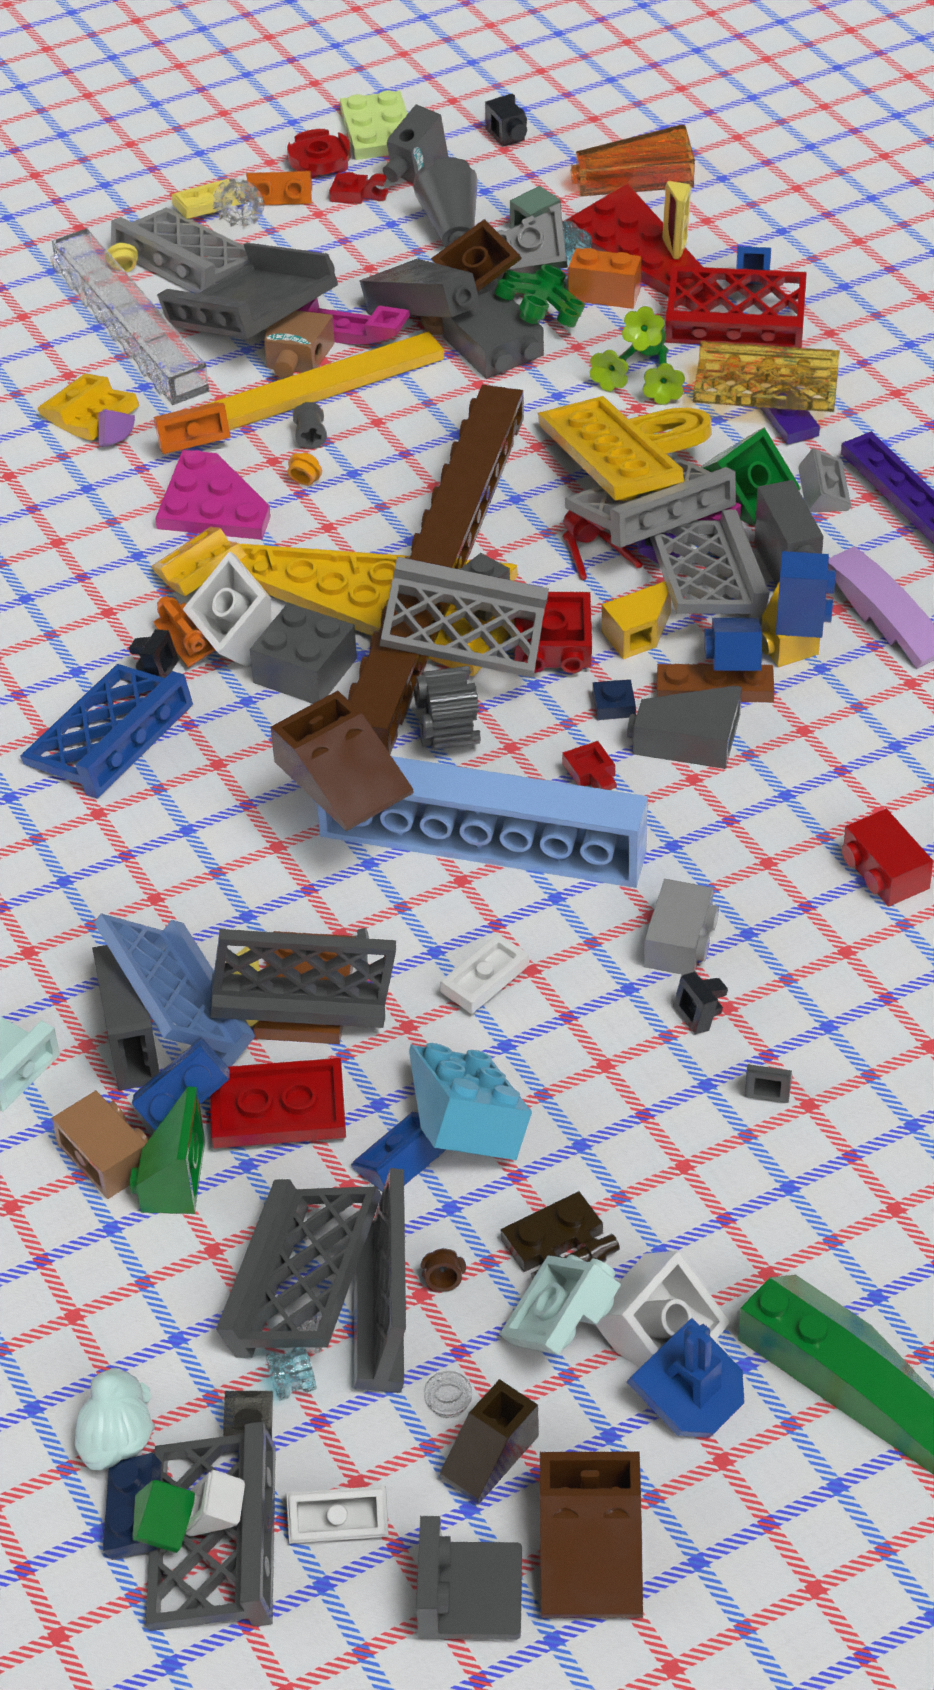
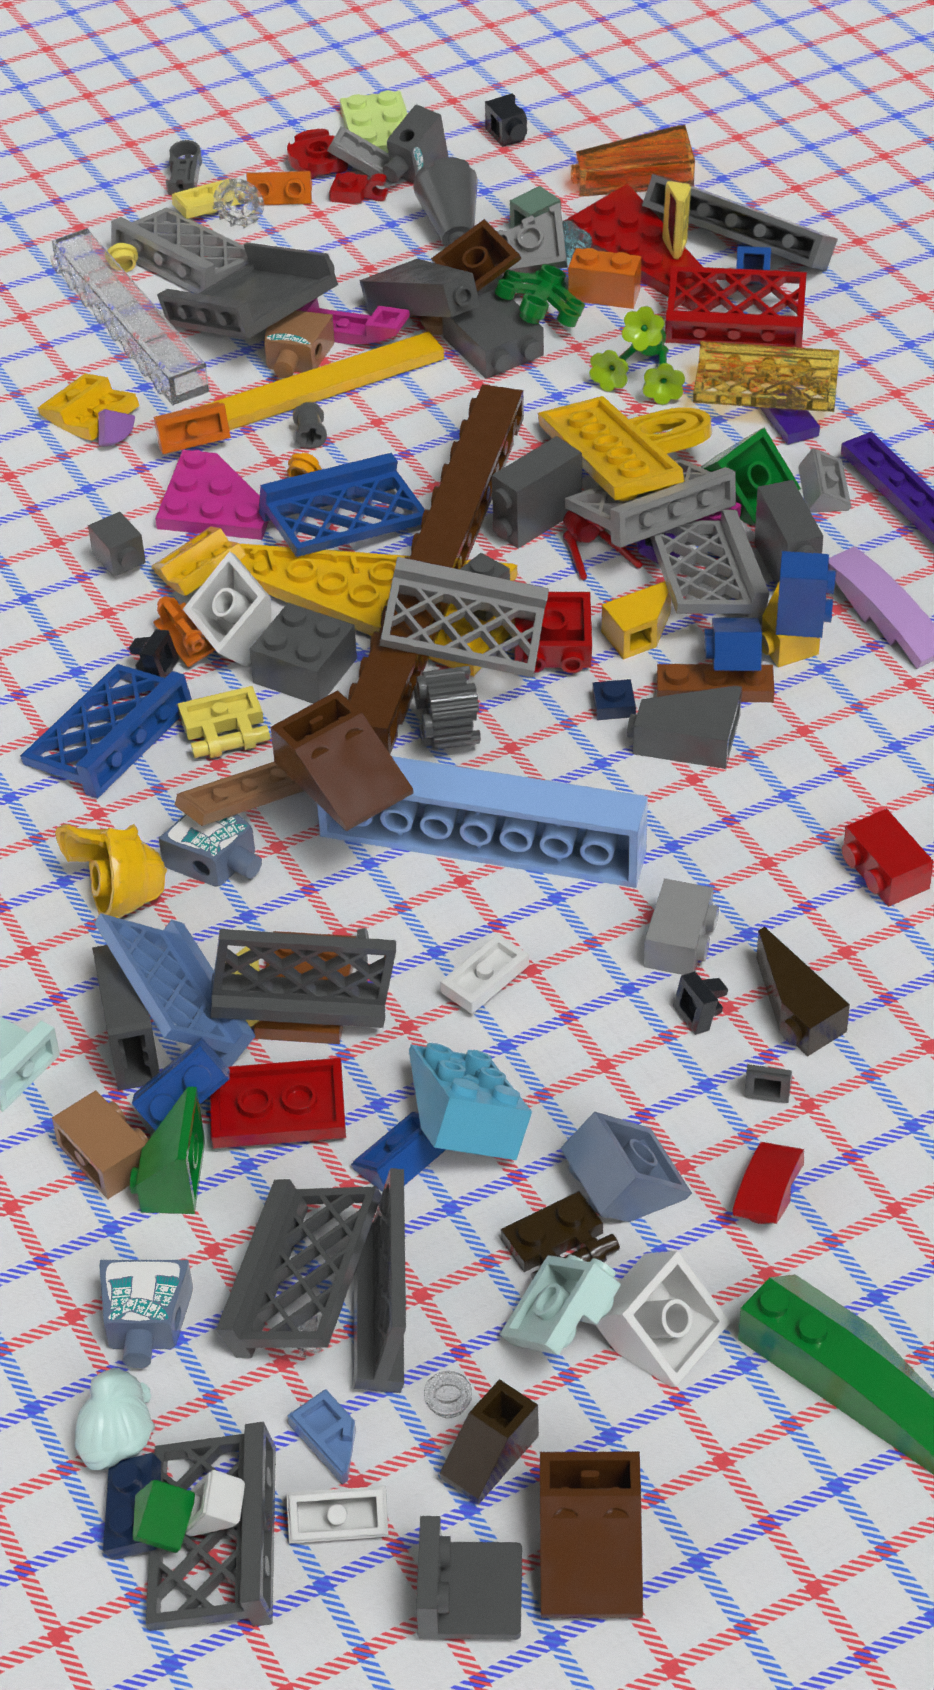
clear smoke plate [223,1391,273,1438] -> none
clear light blue wheel [266,1348,317,1401] -> none
reddish brown plate [420,1248,466,1292] -> none
red plate [562,741,617,790] -> none
blue piece [626,1318,744,1438] -> none
none -> yellow head [55,824,167,918]
none -> dark grey brick [88,511,146,577]
none -> torso [99,1260,193,1368]
none -> sand blue torso [159,814,262,887]
none -> dark grey piece [166,140,202,195]
none -> medium nougat tile [175,762,304,826]
none -> light yellow plate [177,686,270,759]
none -> blue fence [259,452,425,557]
none -> medium blue tile [287,1389,356,1485]
none -> light grey plate [327,126,390,177]
none -> dark grey brick [492,436,582,549]
none -> sand blue slope [560,1112,692,1222]
none -> dark grey brick [642,174,838,271]
none -> red slope [733,1142,804,1224]
none -> dark brown slope [756,927,850,1057]

